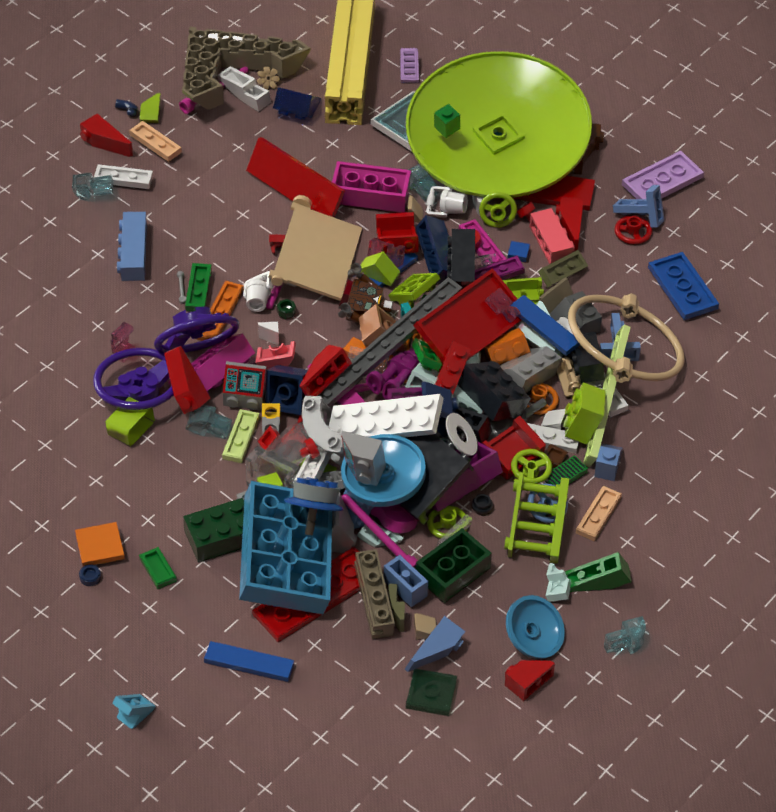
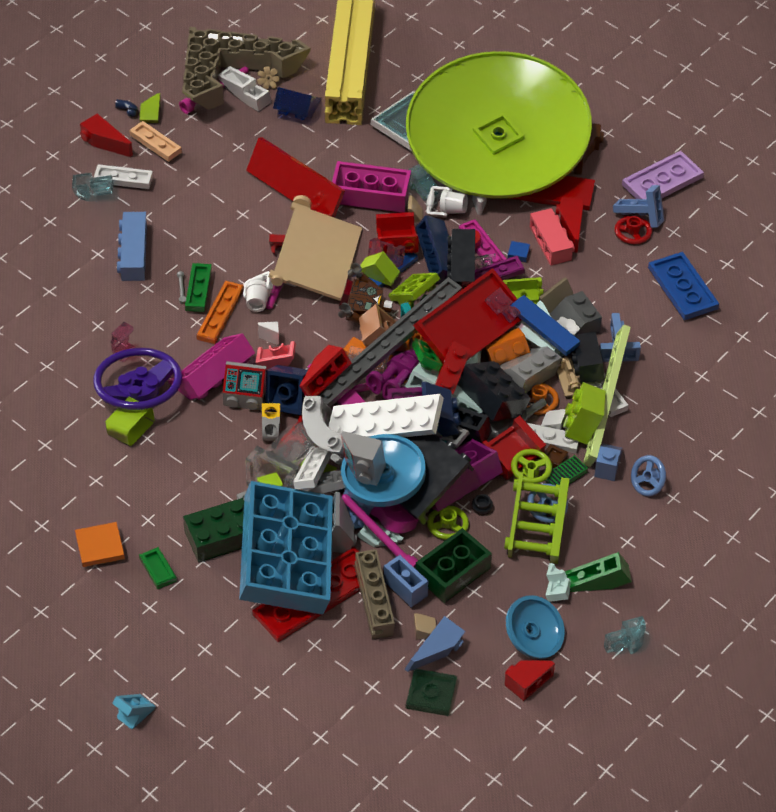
dark blue tile [79,565,101,586] -> none
dark purple piece [154,306,240,353] -> none
red slope [164,346,210,414] -> none
clear light blue brick [185,406,232,440] -> none
blue tile [204,641,294,682] -> none
yellowish green tile [222,409,260,463] -> none
red tile [258,426,285,455] -> none
dark green tile [277,299,296,319] -> none
piece [284,477,344,535] -> none
red tile [299,437,320,460] -> none
olive slope [388,584,405,632] -> none
lavender slope [400,48,419,83] -> none
green brick [434,104,460,138] -> none
clear tile [437,514,473,546] -> none
white gear [446,413,477,456] -> none
lime piece [479,192,517,228] -> none
red tile [517,201,536,221] -> none
olive plate [538,250,588,287] -> none
tan piece [568,293,685,383] -> none
light nougat tile [576,486,622,541] -> none
none -> medium blue piece [631,455,666,496]

